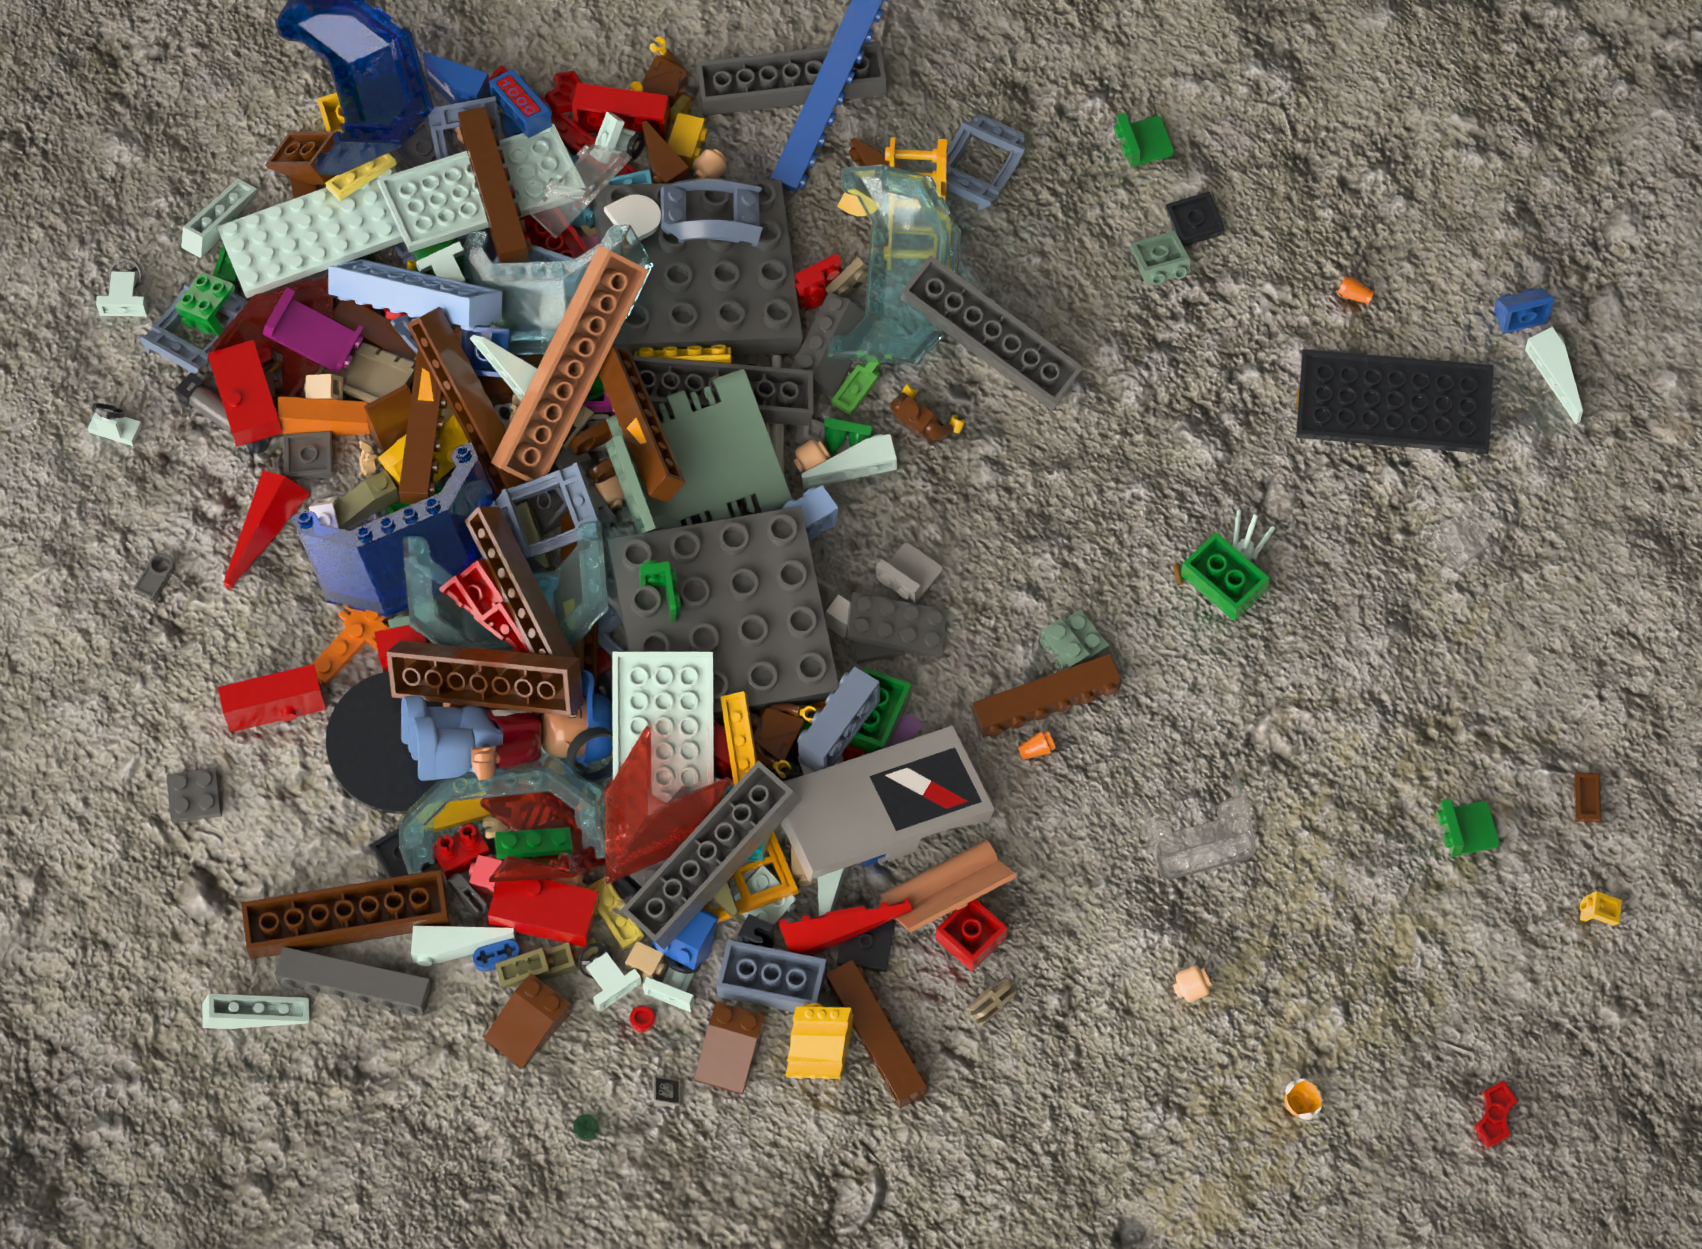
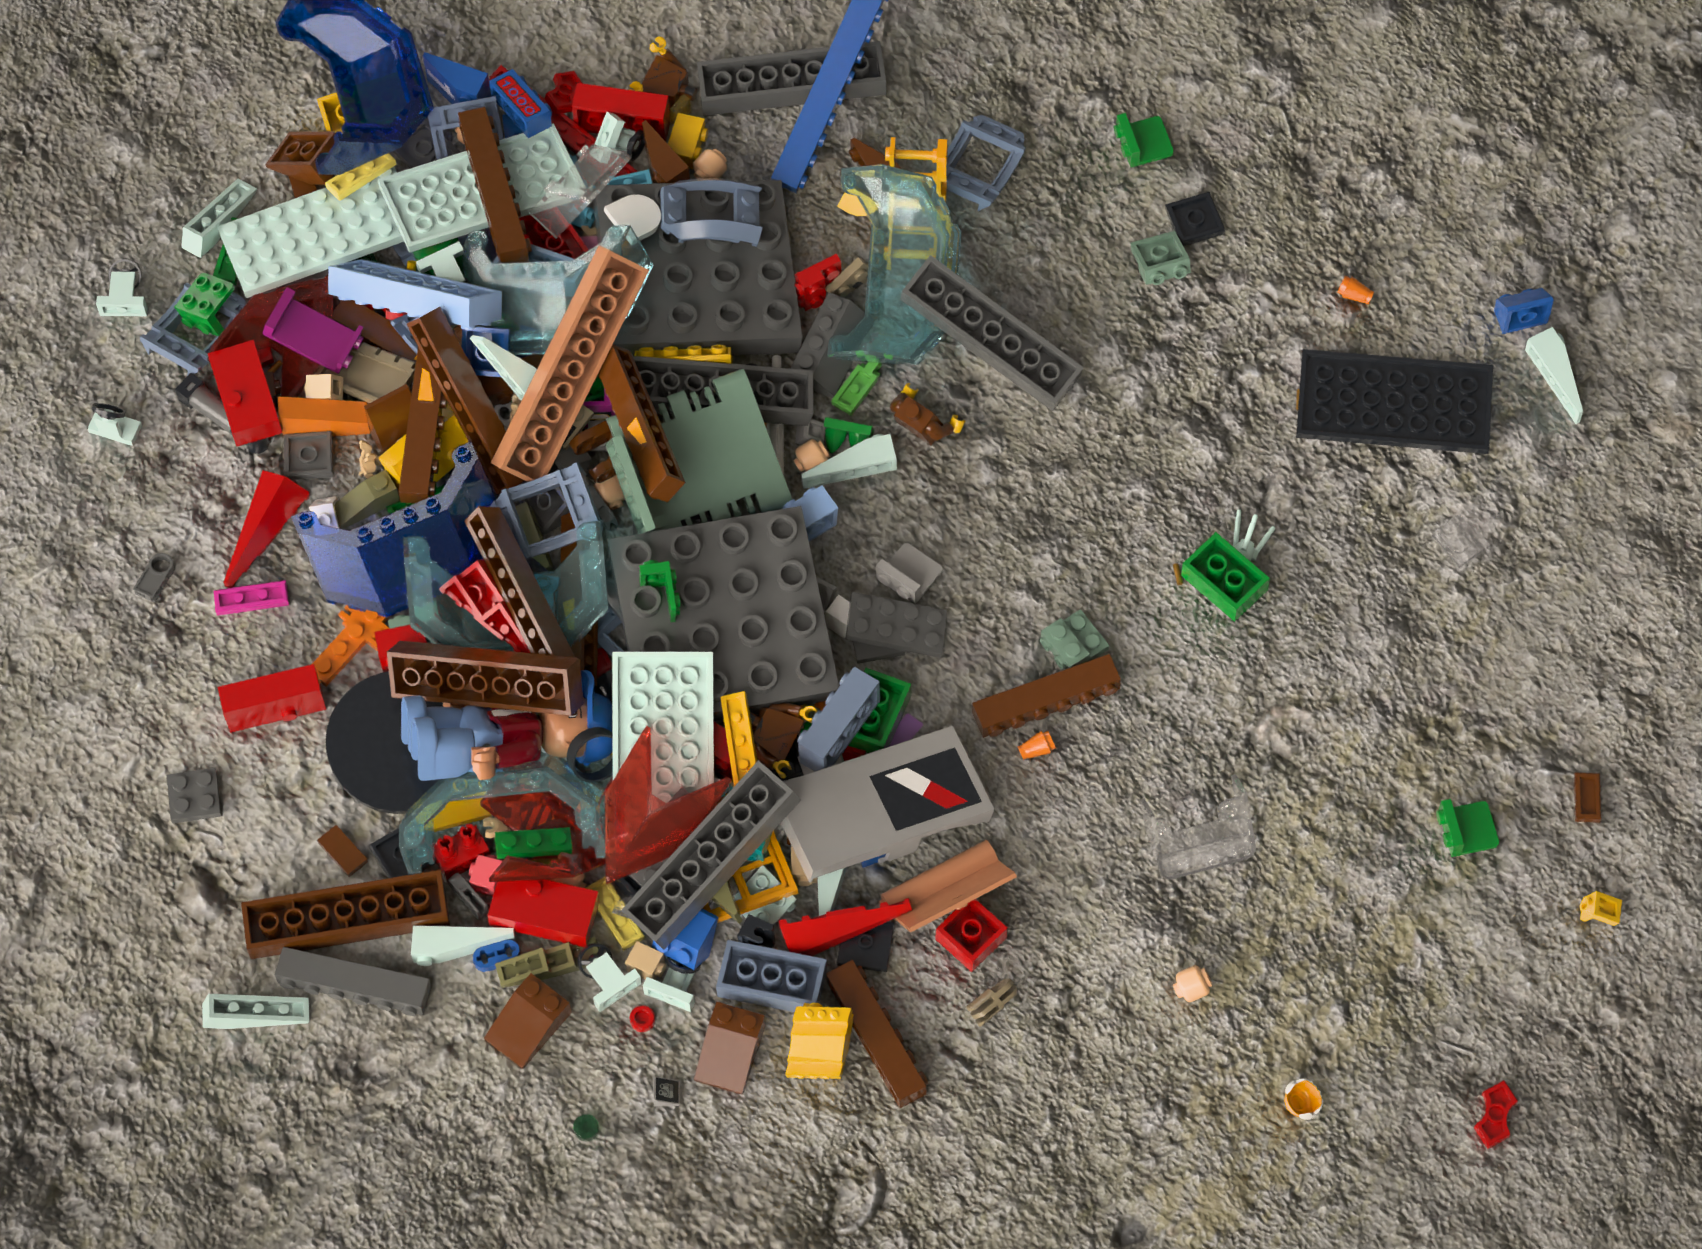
none -> dark pink tile [214,580,289,616]
none -> reddish brown tile [317,825,368,877]

